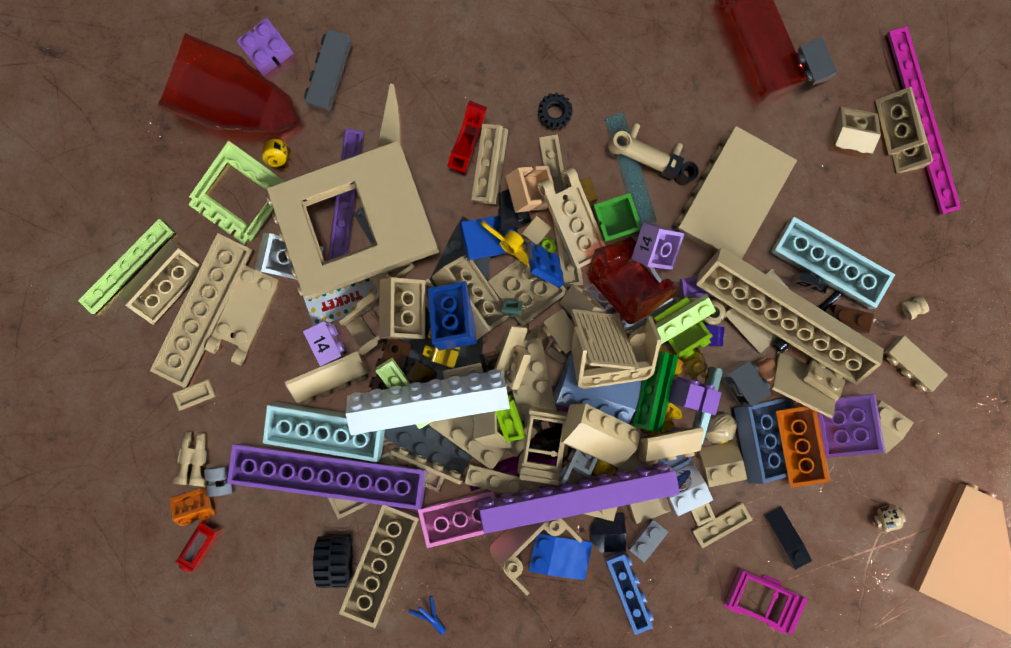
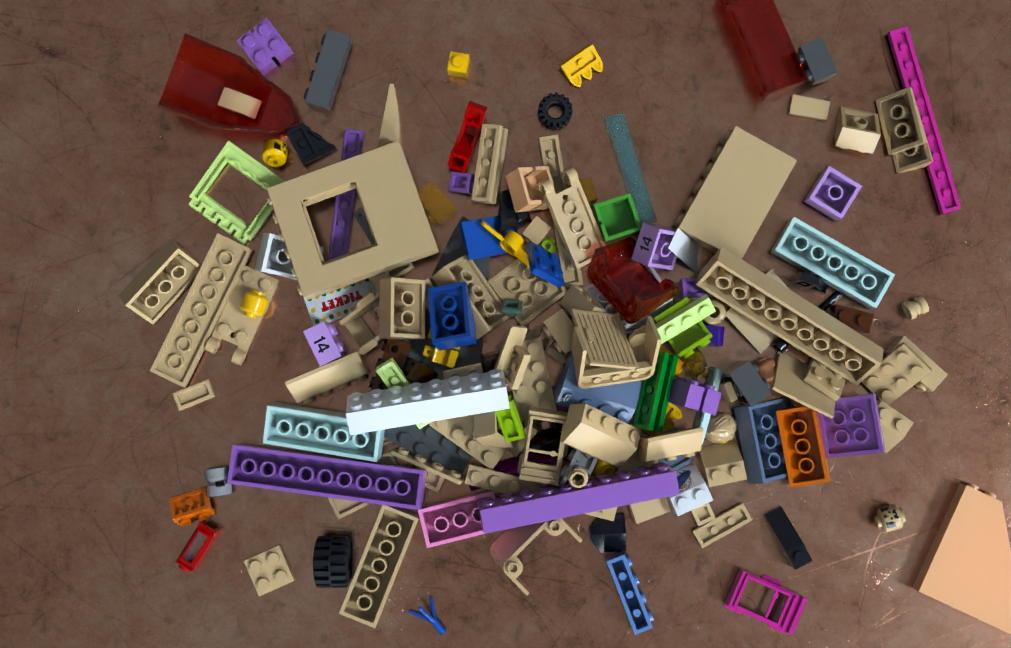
yellowish green plate [78,219,175,314] -> none
tan piece [171,431,208,487] -> none
blue slope [528,531,593,580] -> none
tan piece [608,123,699,184] -> none
light grey brick [627,518,669,563] -> none
none -> tan slope [217,87,262,119]
none -> yellow head [240,289,268,319]
none -> tan plate [244,545,296,596]
none -> black wing [285,122,336,166]
none -> clear yellow brick [418,181,458,226]
none -> yellow brick [447,51,470,79]
none -> medium lavender bracket [448,171,475,195]
none -> yellow plate [559,43,603,87]
none -> tan cone [568,466,588,488]
none -> white sticker [668,228,698,273]
none -> tan tile [719,381,738,402]
none -> tan tile [788,94,830,121]
none -> lavender brick [804,166,862,221]
none -> tan plate [862,342,932,405]

